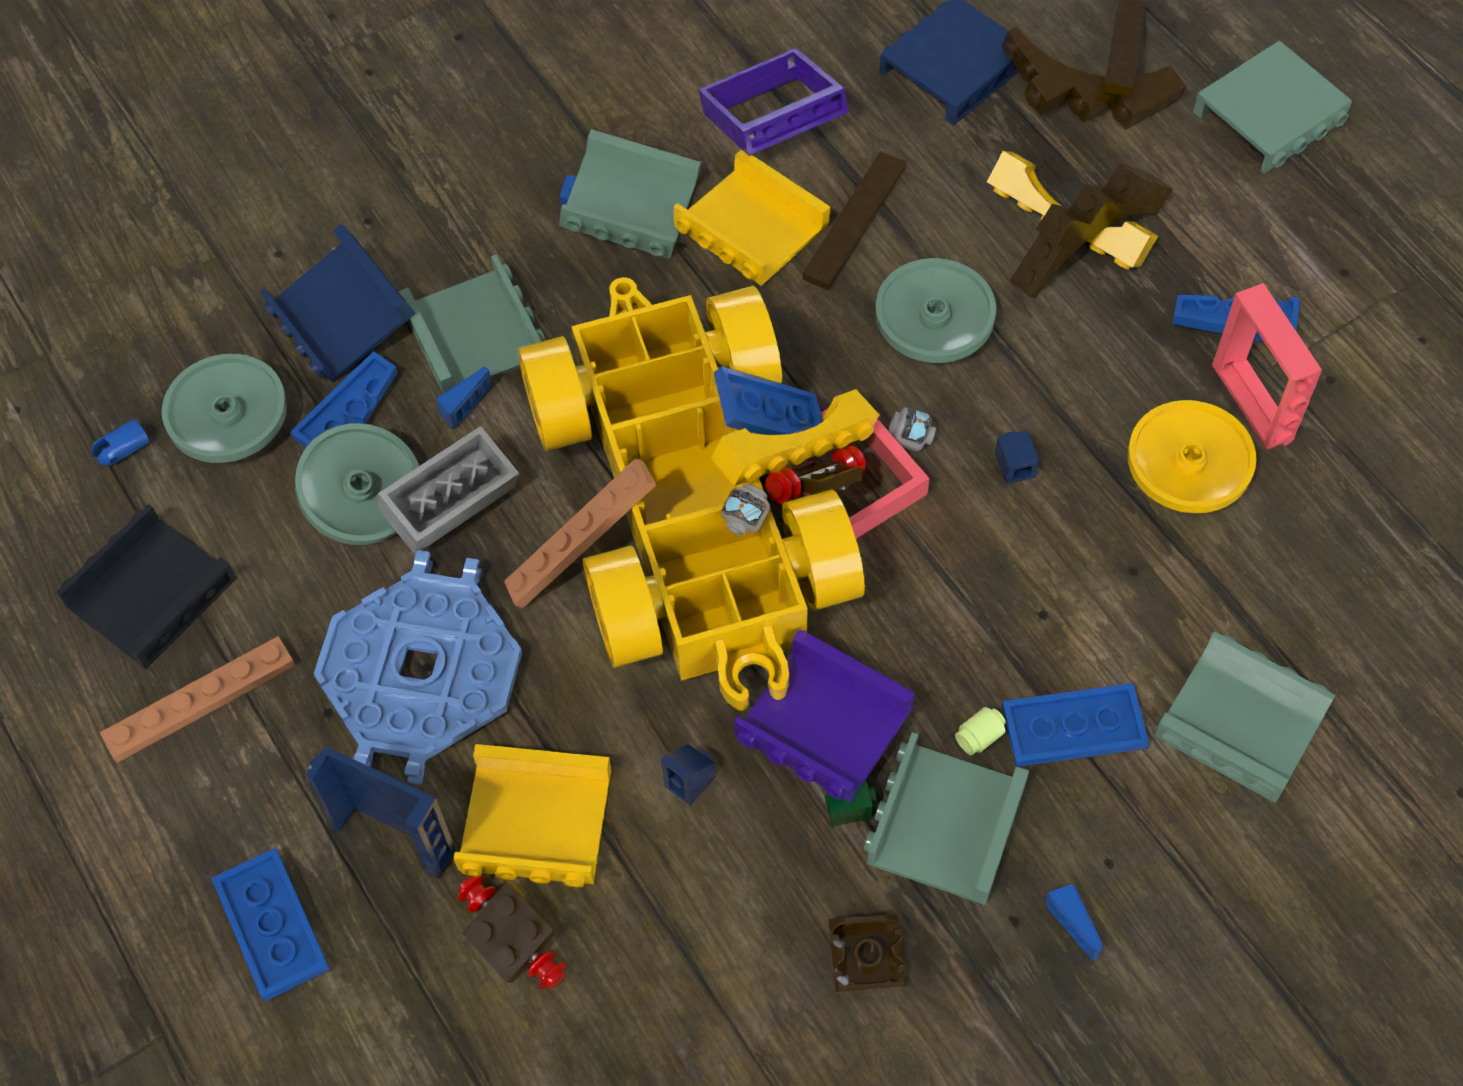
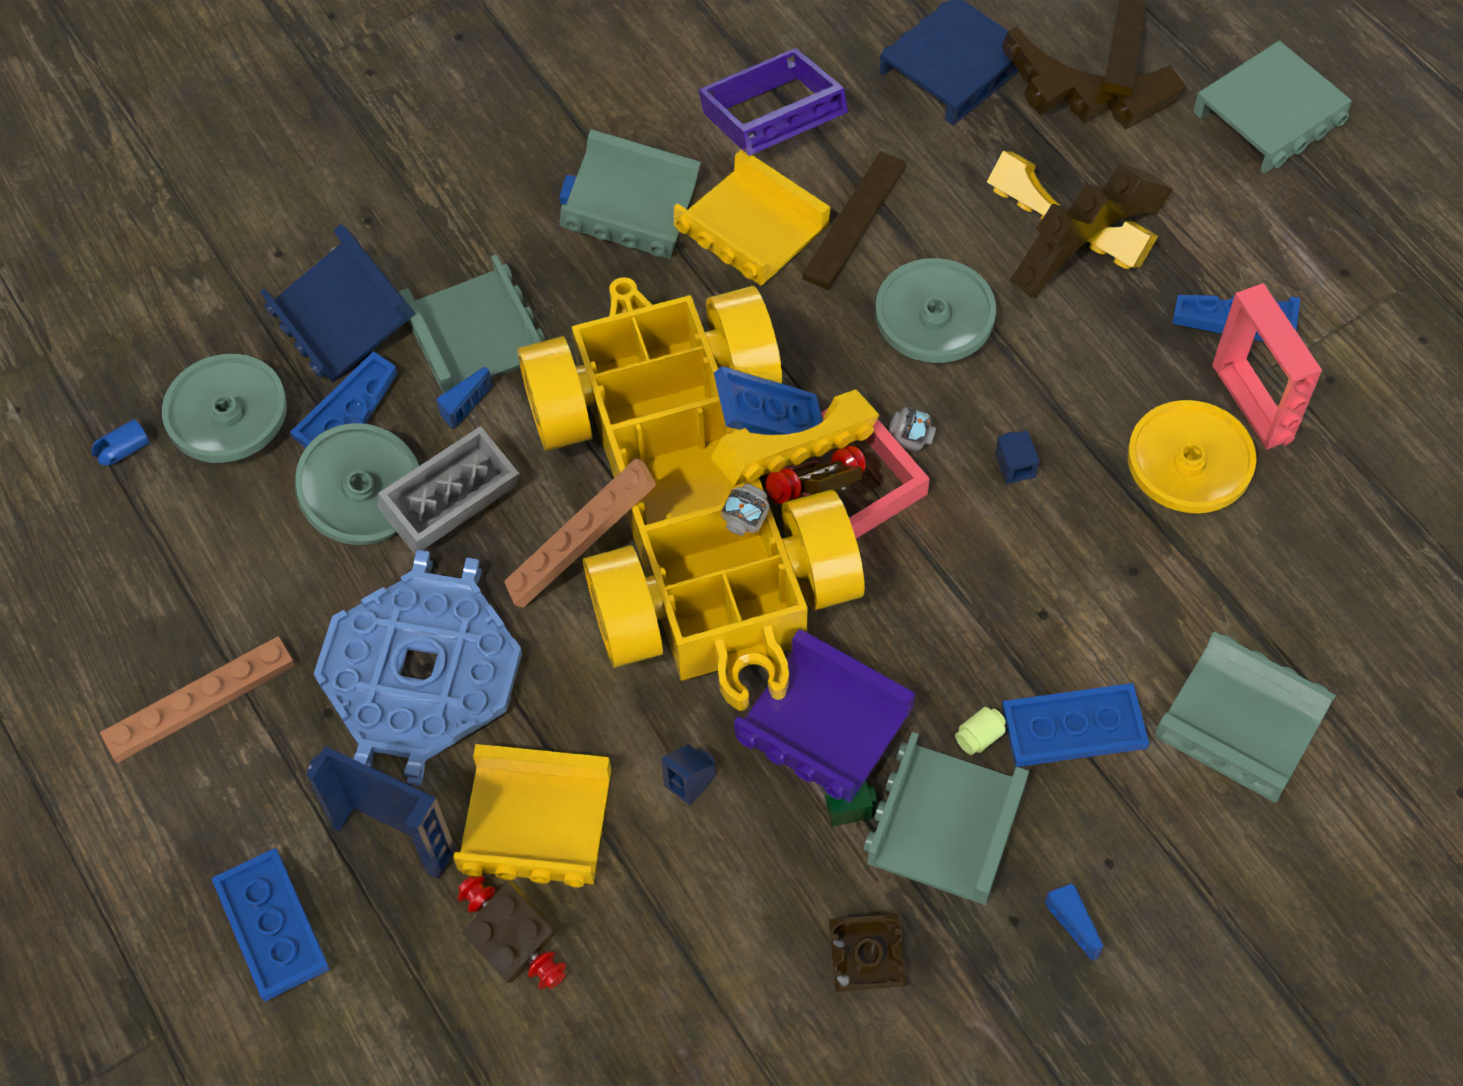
black panel [56,504,237,670] -> none

